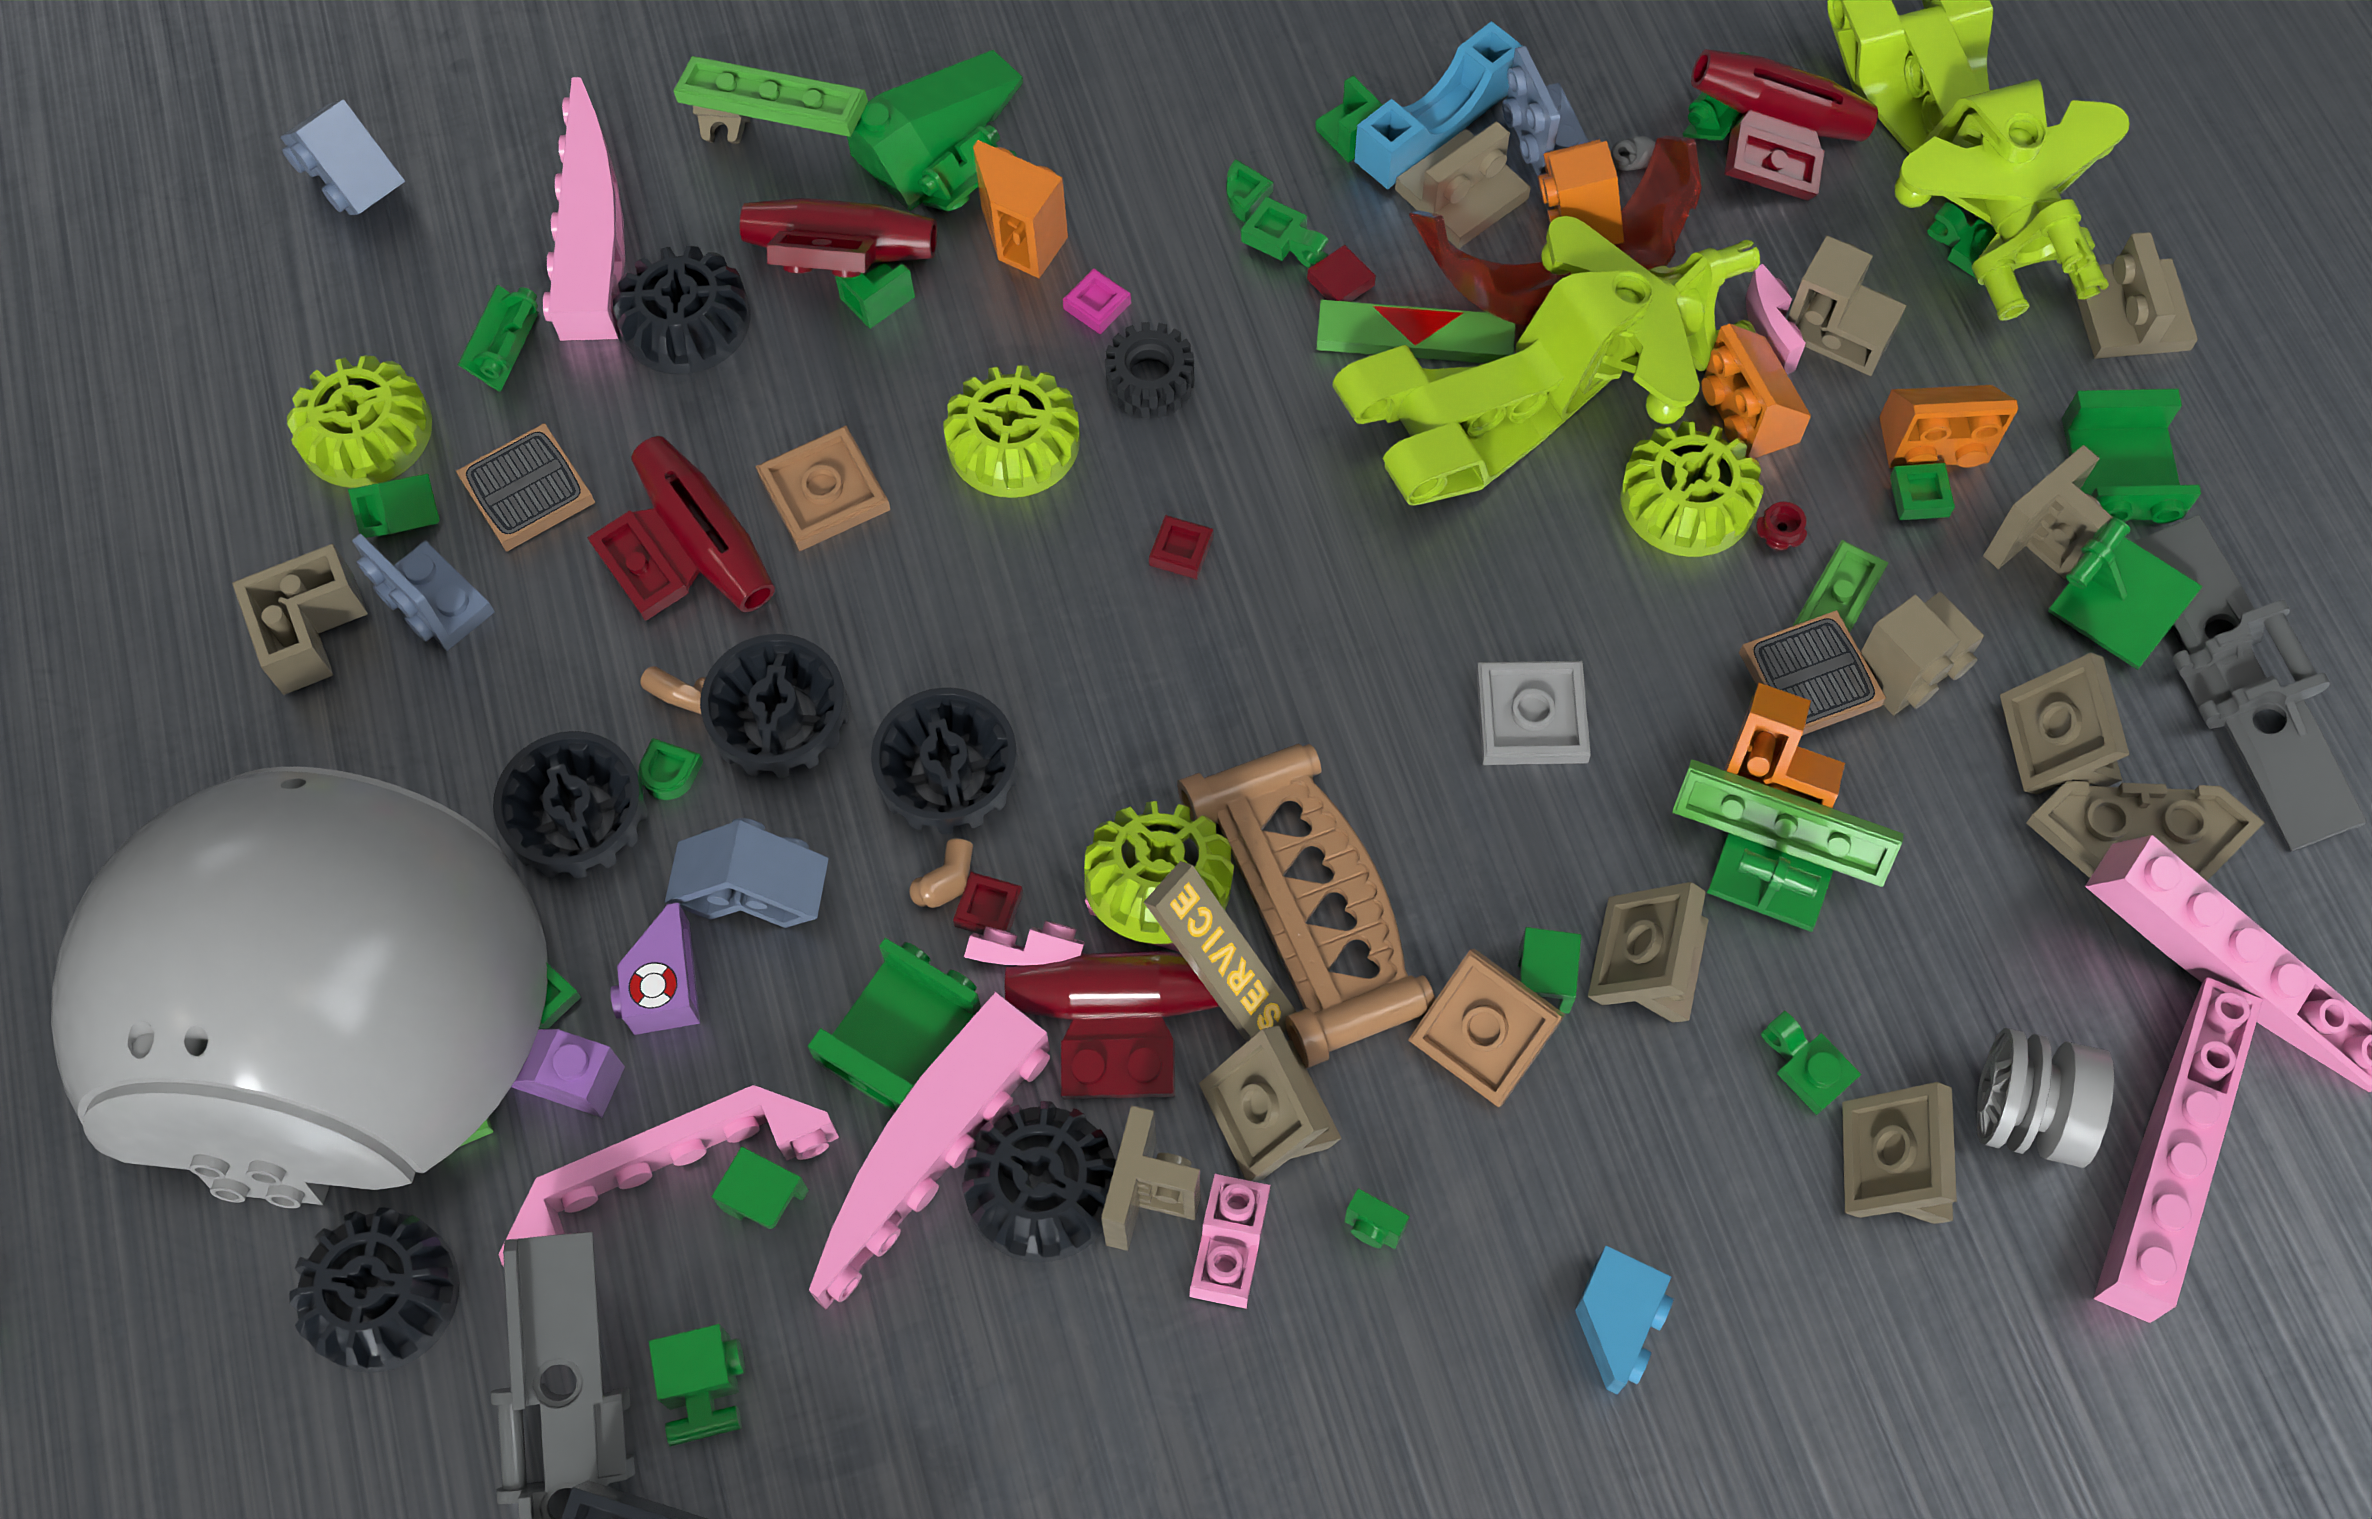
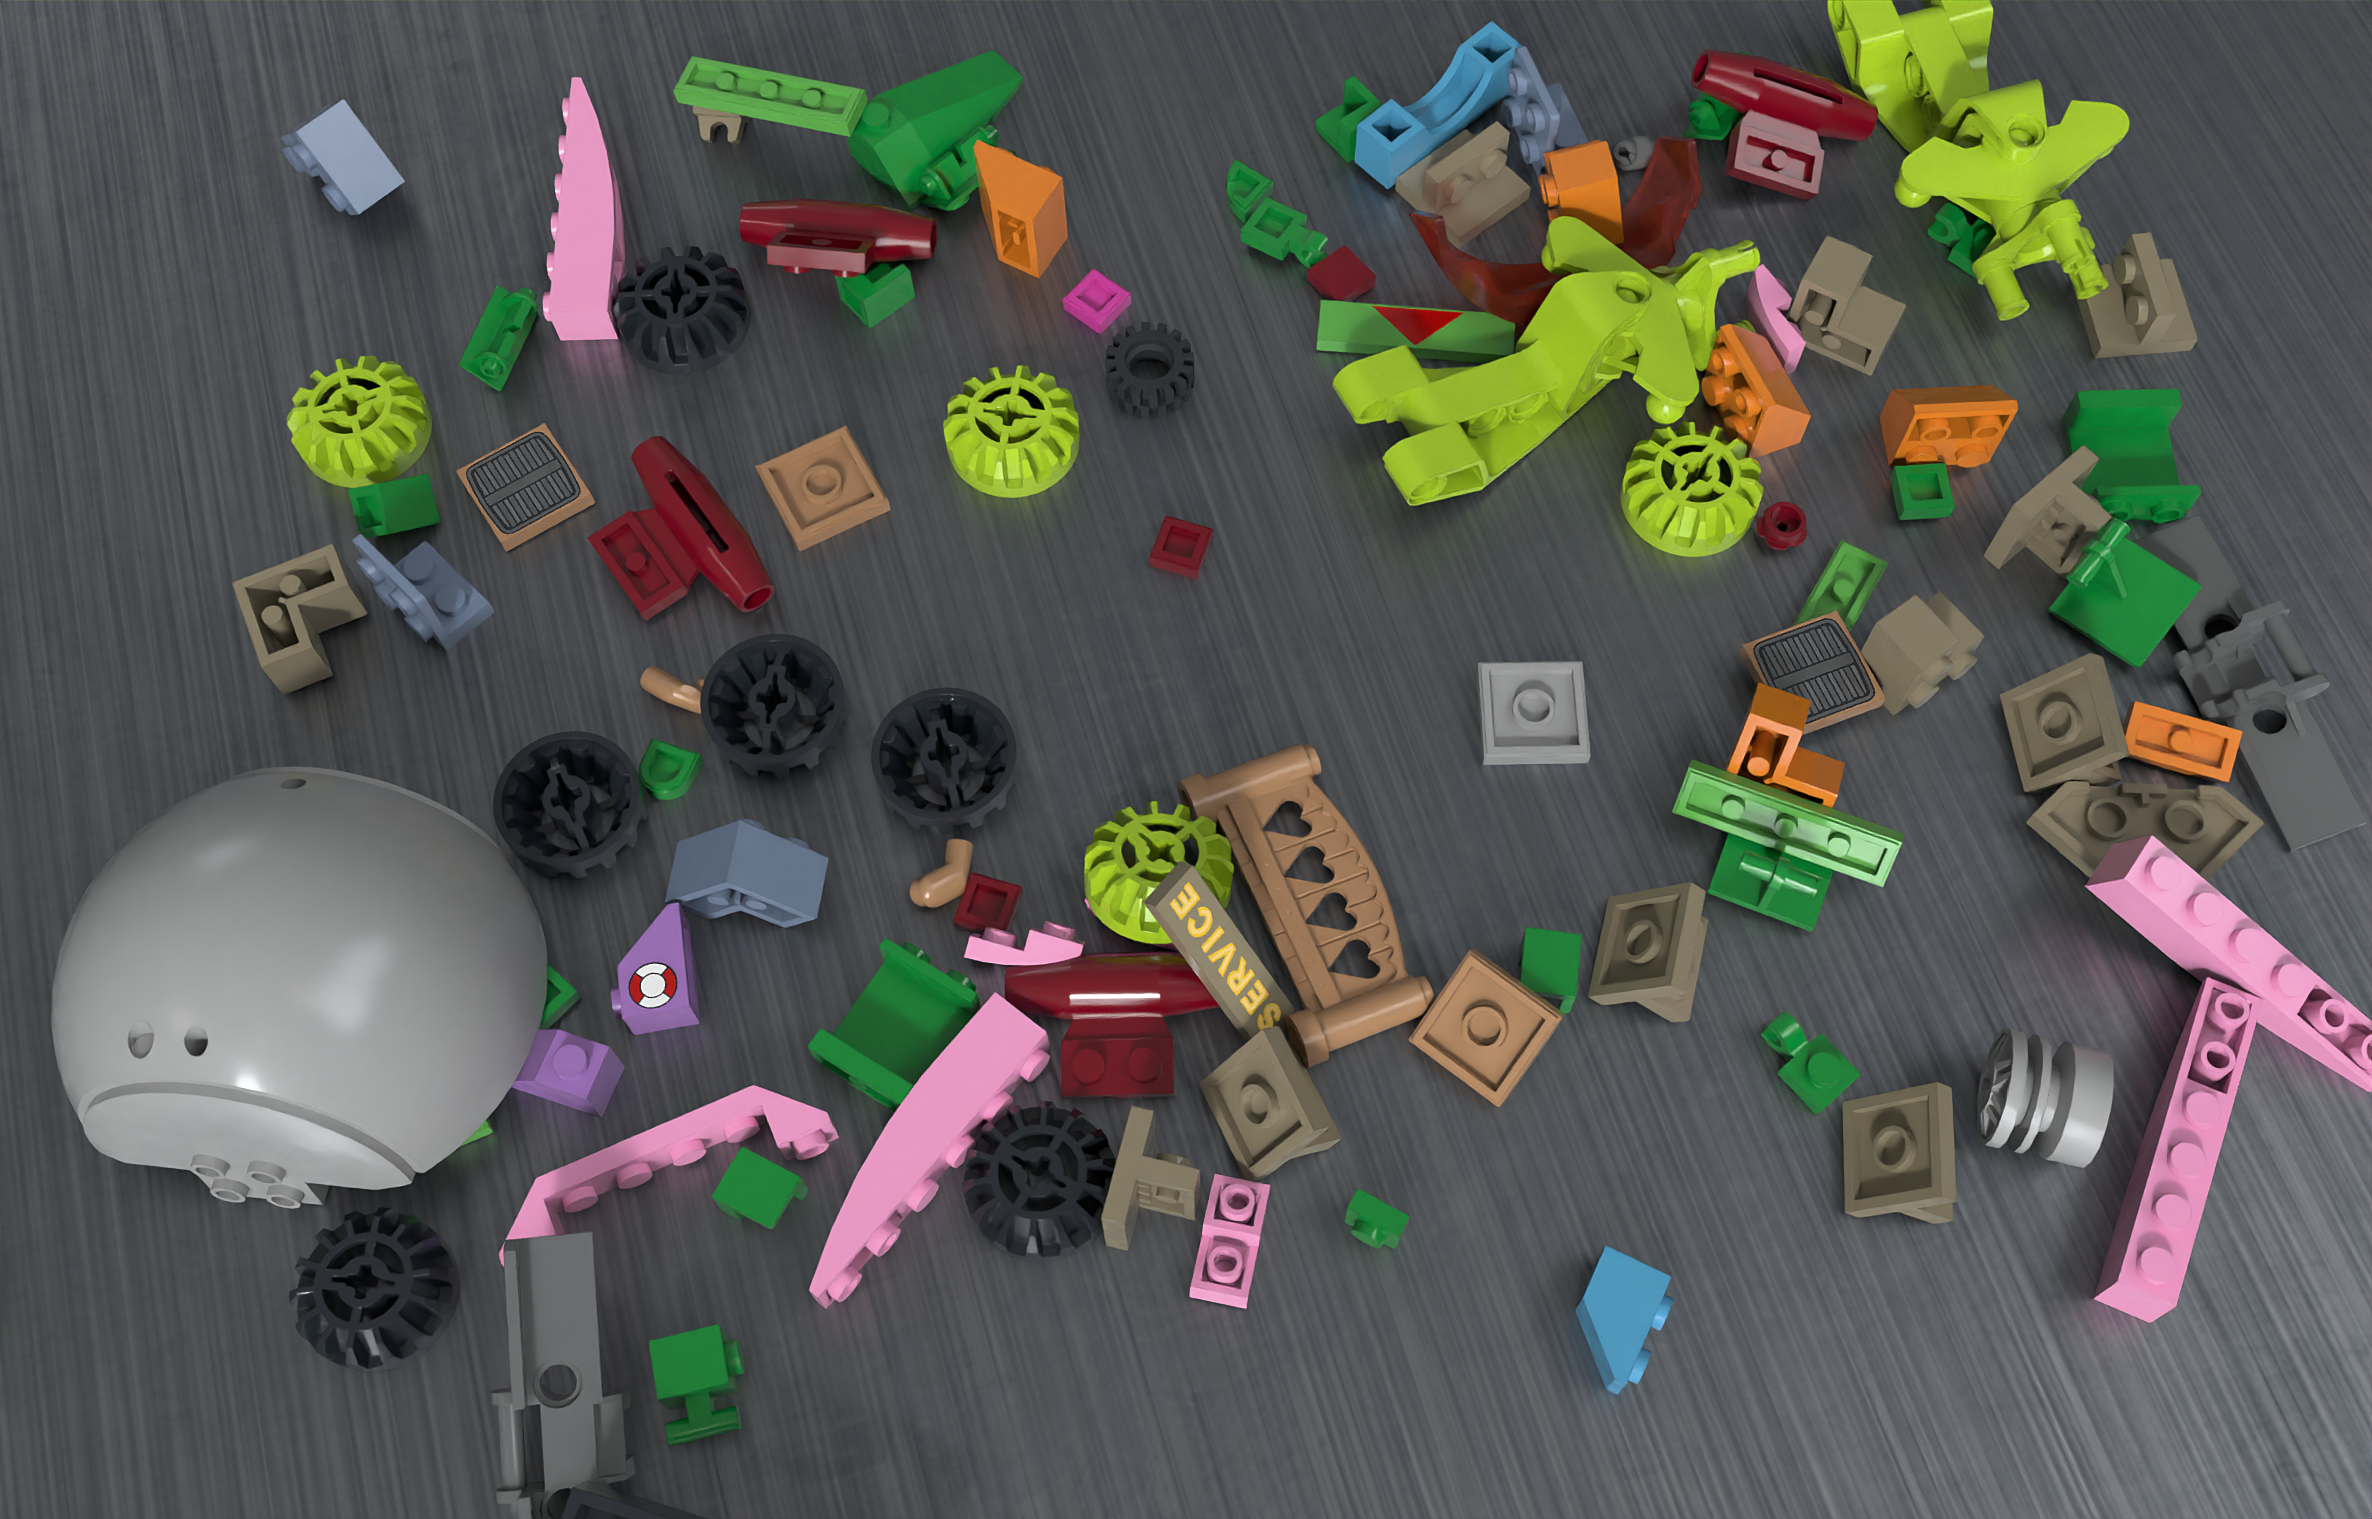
none -> orange plate [2123,701,2243,784]

